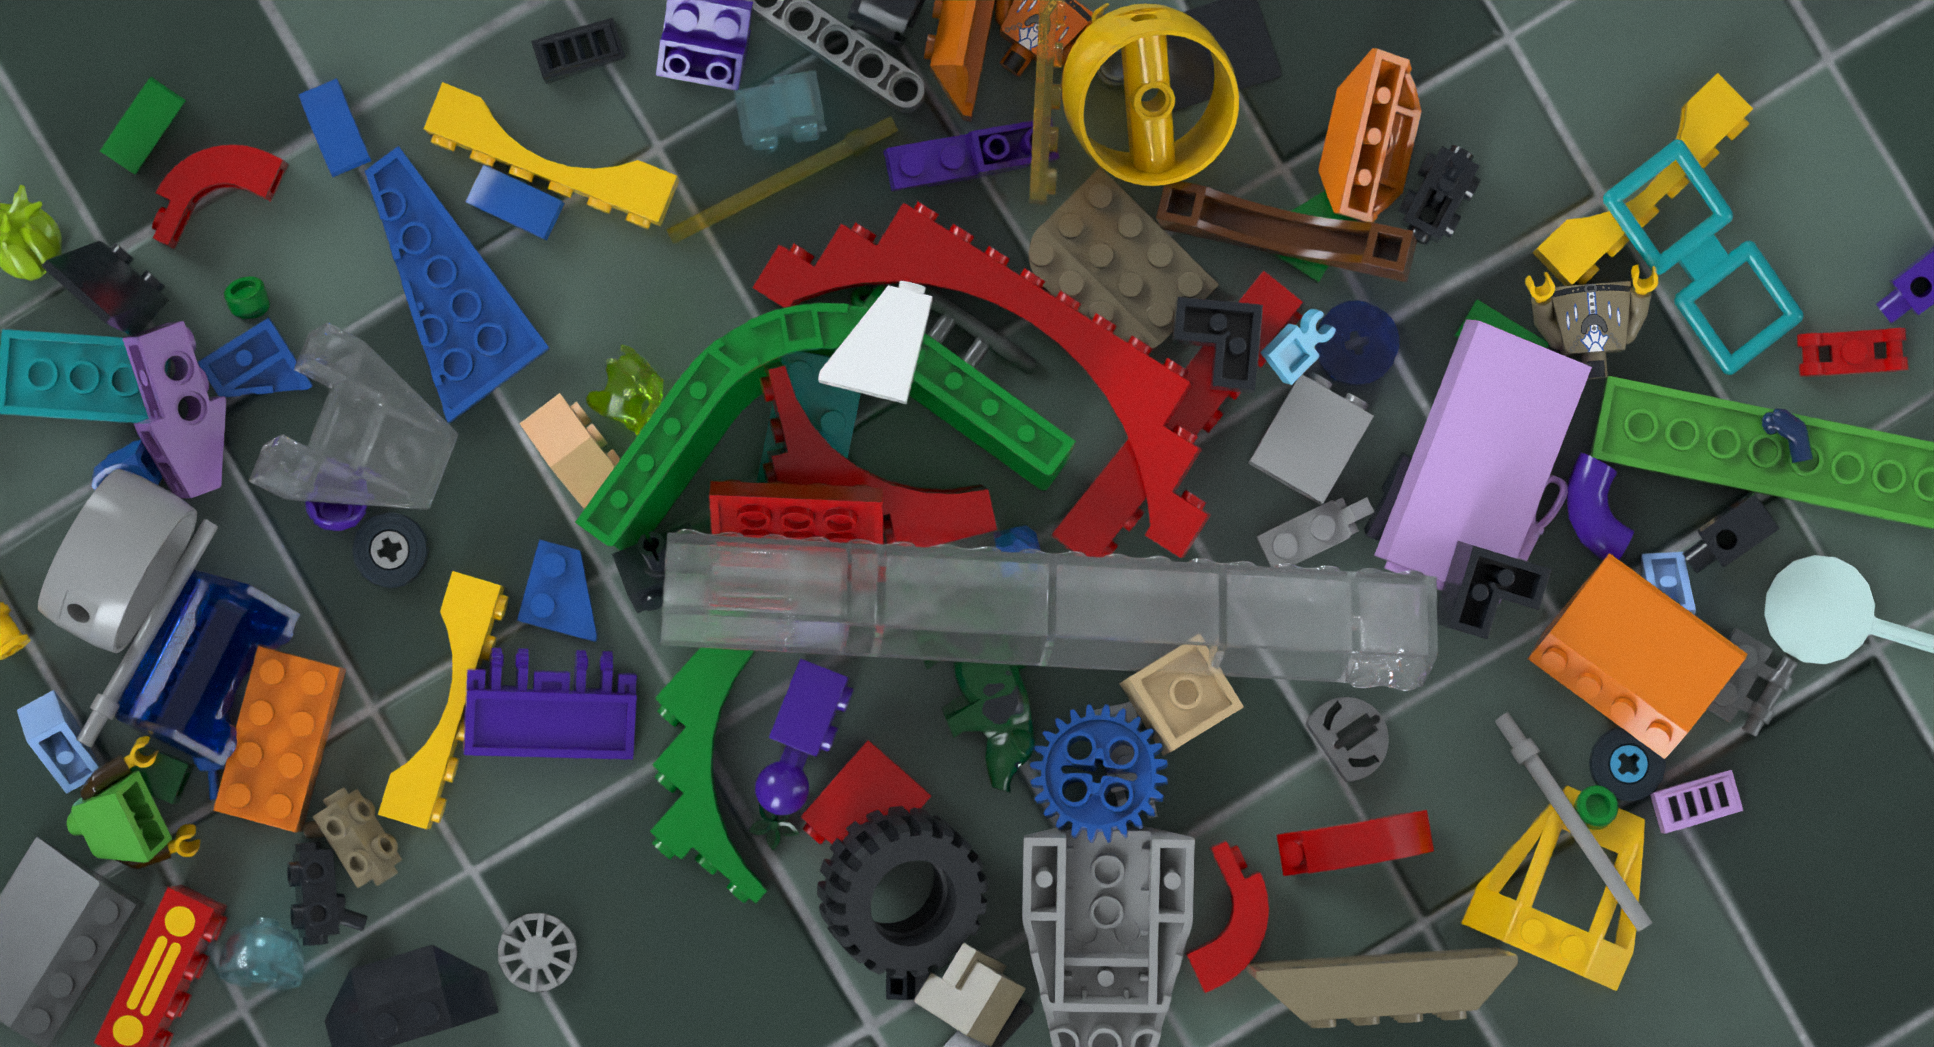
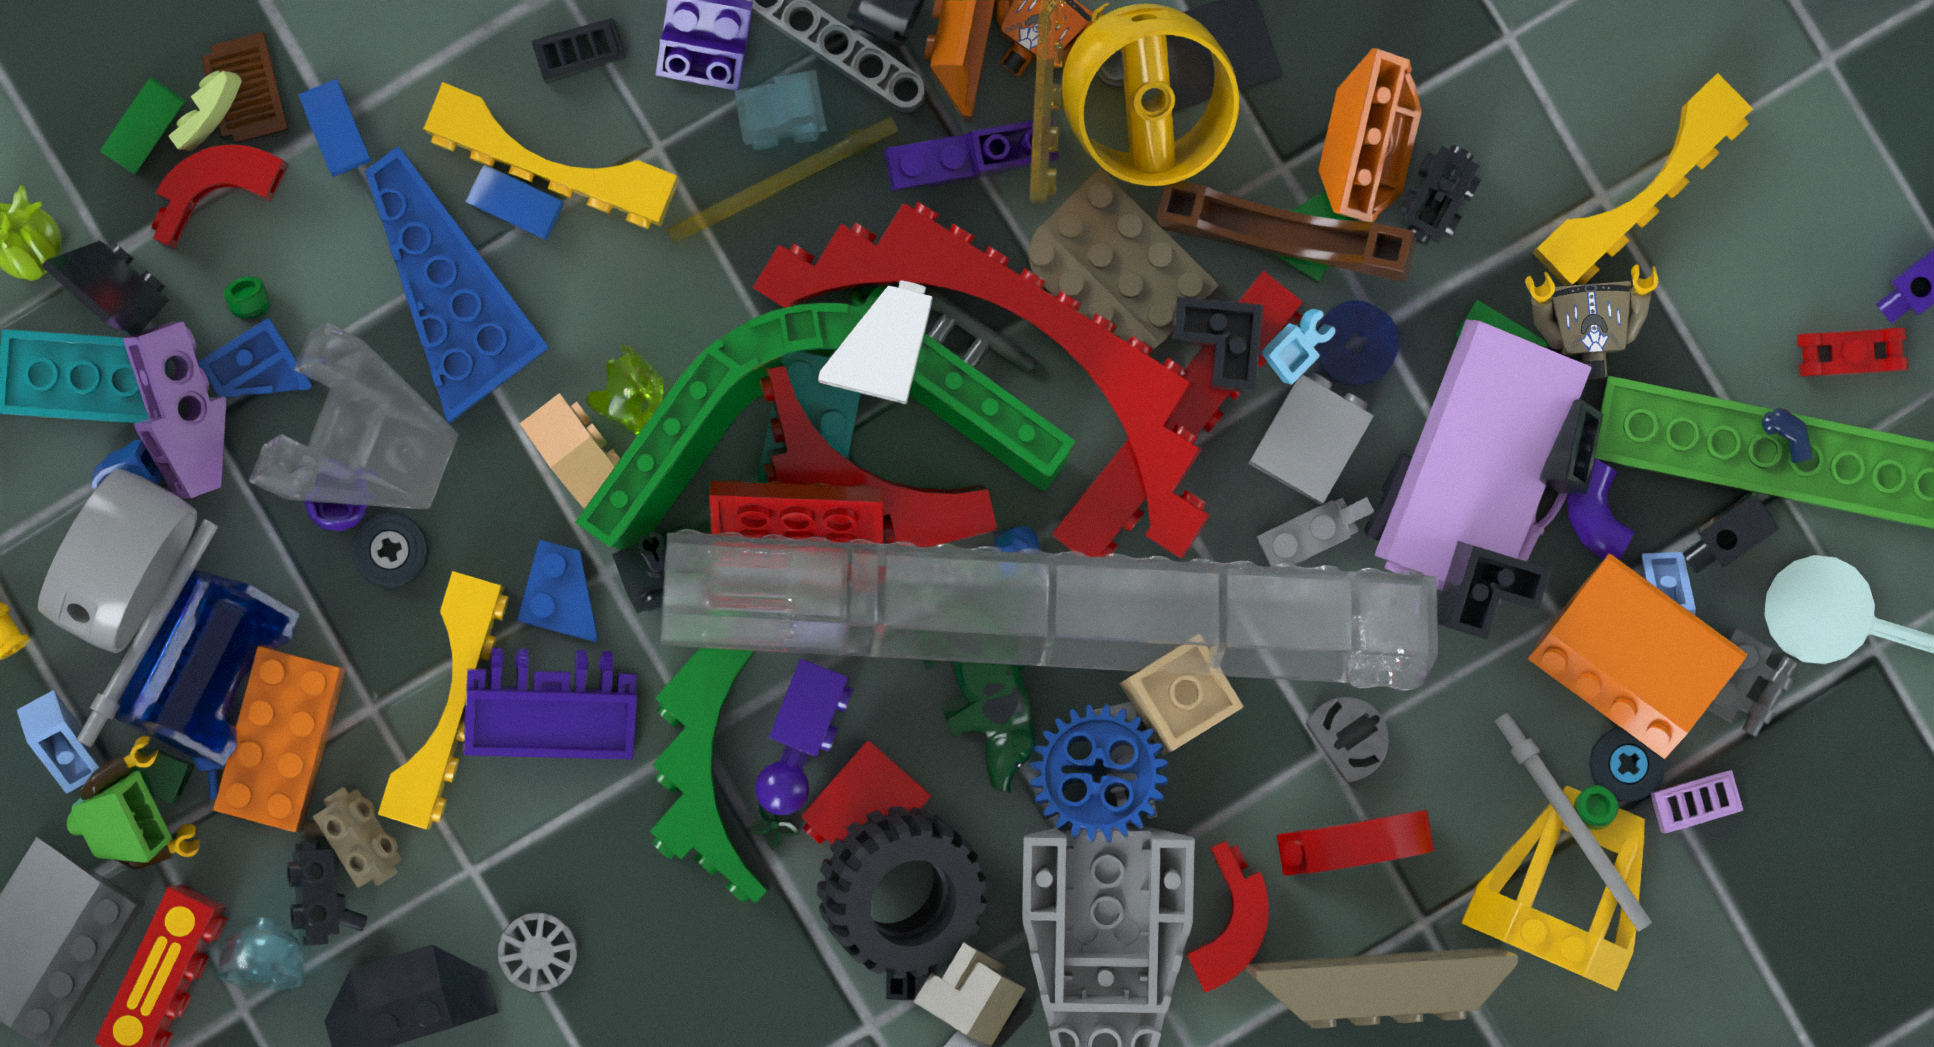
teal bar [1603,139,1804,375] -> none
none -> yellowish green slope [168,71,242,151]
none -> reddish brown window [201,32,289,143]
none -> black slope [1540,400,1603,494]

